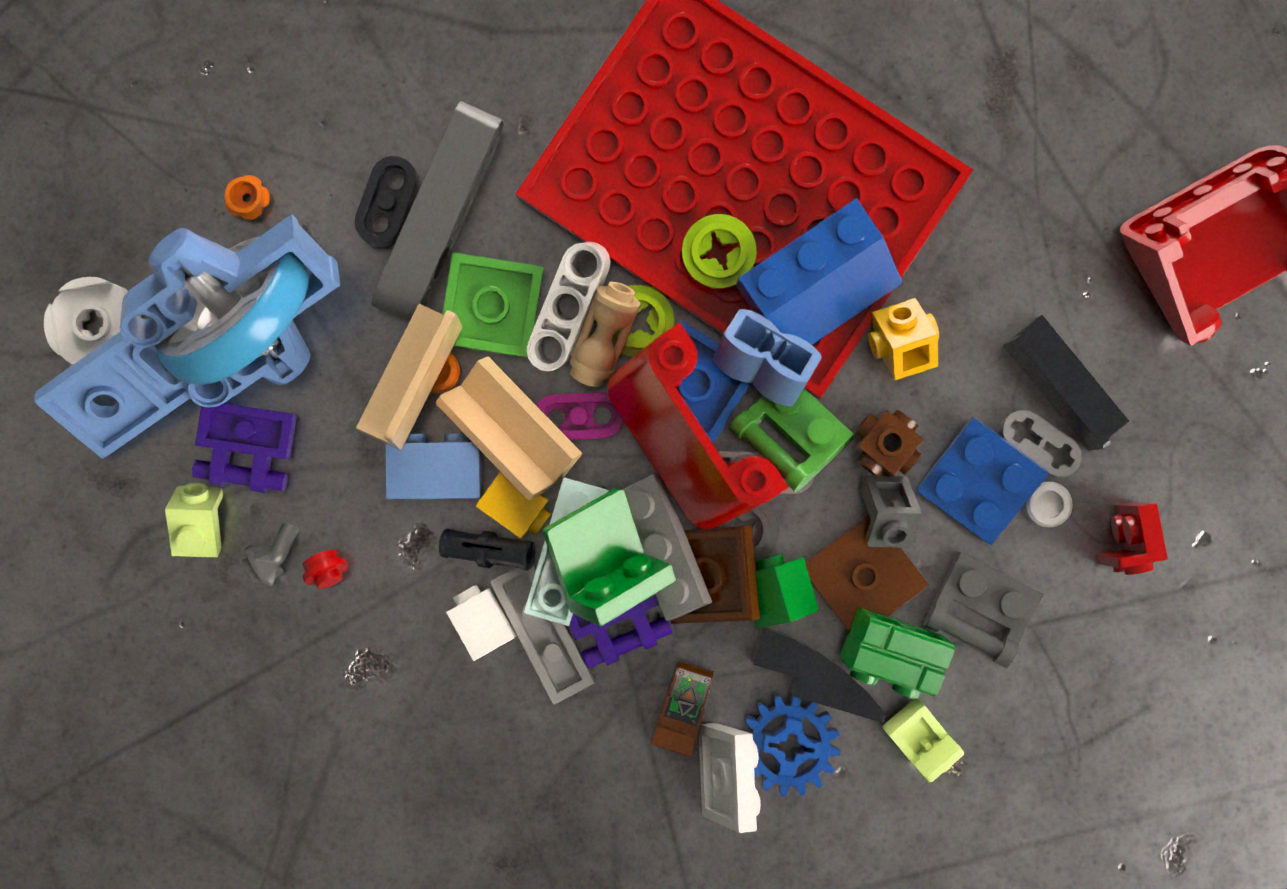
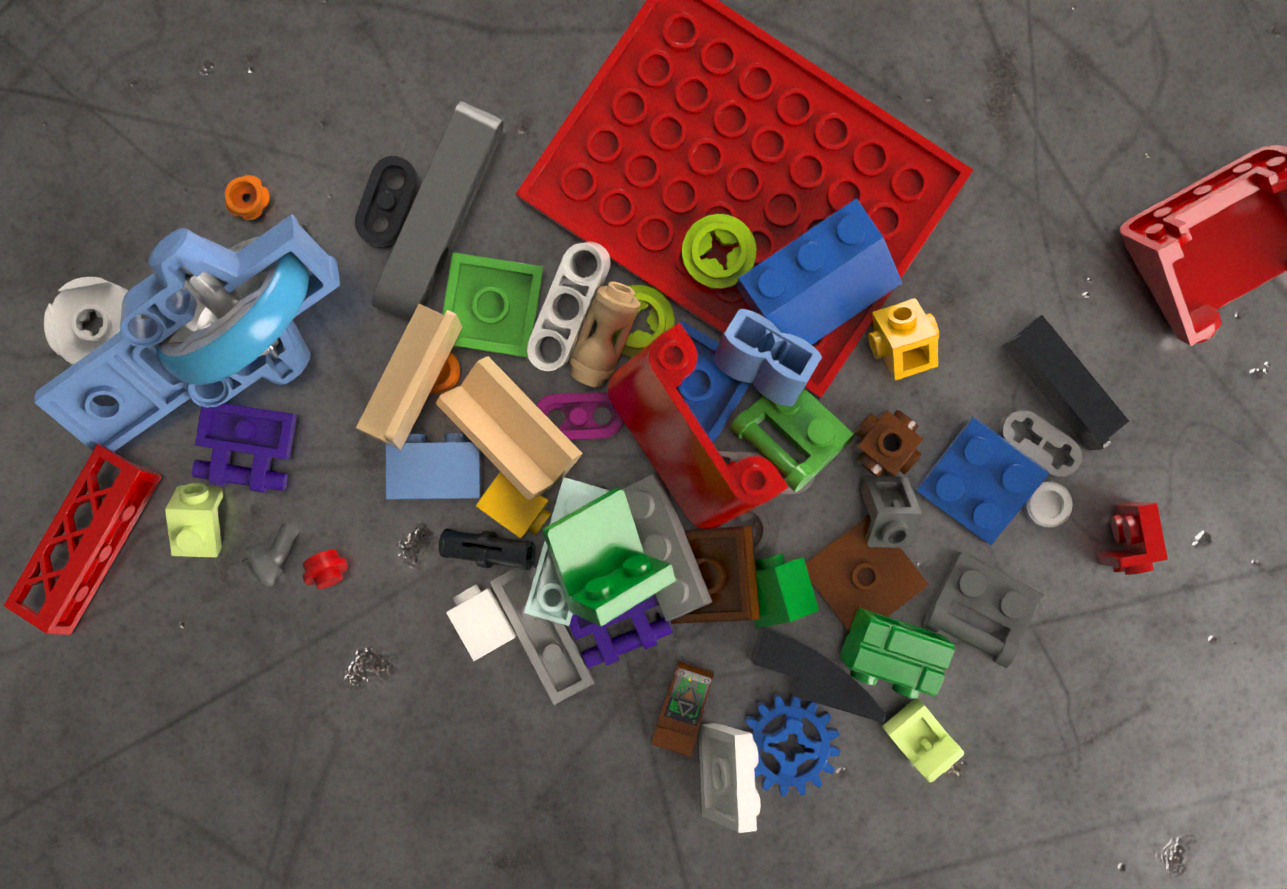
none -> red fence [3,444,163,635]

